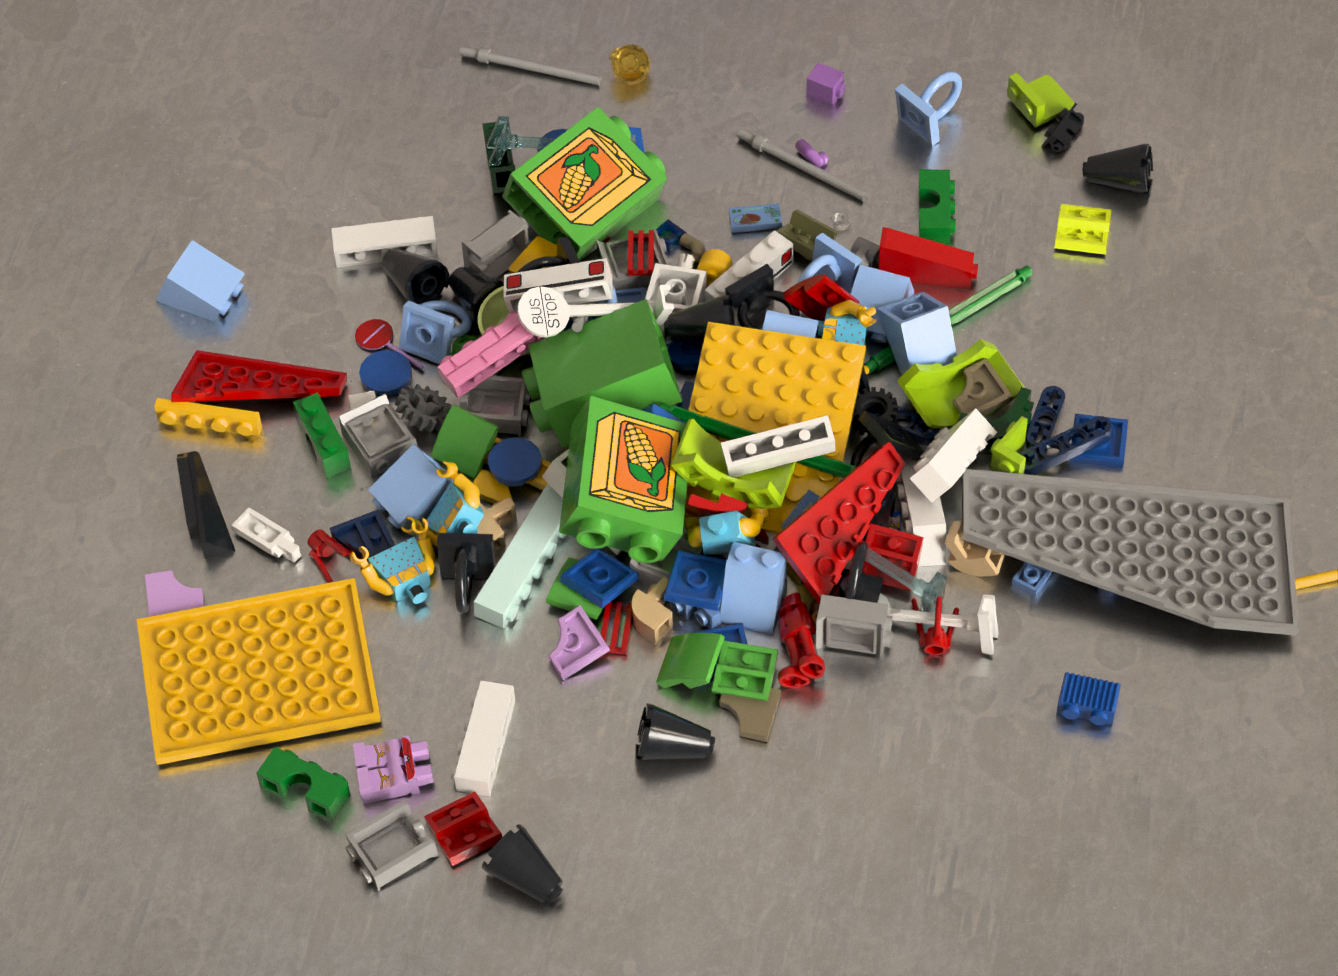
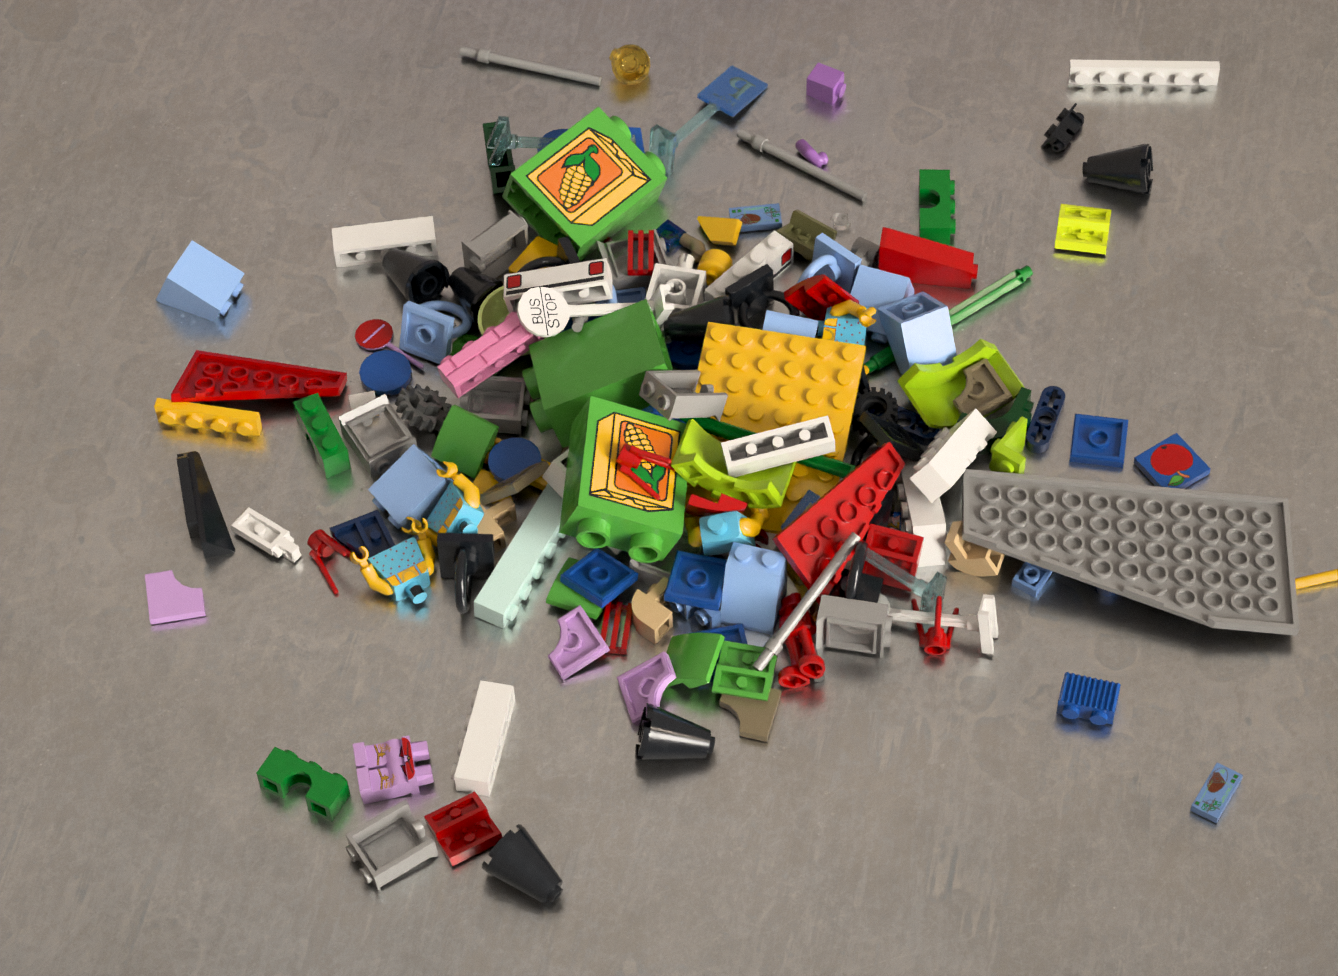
yellow plate [136,578,381,765] -> none
light blue tile [895,71,962,147] -> none
lime bracket [1007,72,1075,128] -> none
dark blue beam [1019,416,1113,475] -> none
none -> dark tan tile [480,460,549,506]
none -> red plant [616,442,675,500]
none -> lavender tile [617,651,677,726]
none -> light grey window [639,370,728,422]
none -> clear light blue piece [649,65,768,178]
none -> yellow tile [697,216,742,246]
none -> light grey bar [752,532,861,671]
none -> white plate [1068,60,1220,86]
none -> tile [1134,433,1211,489]
none -> medium blue tile [1190,763,1243,824]

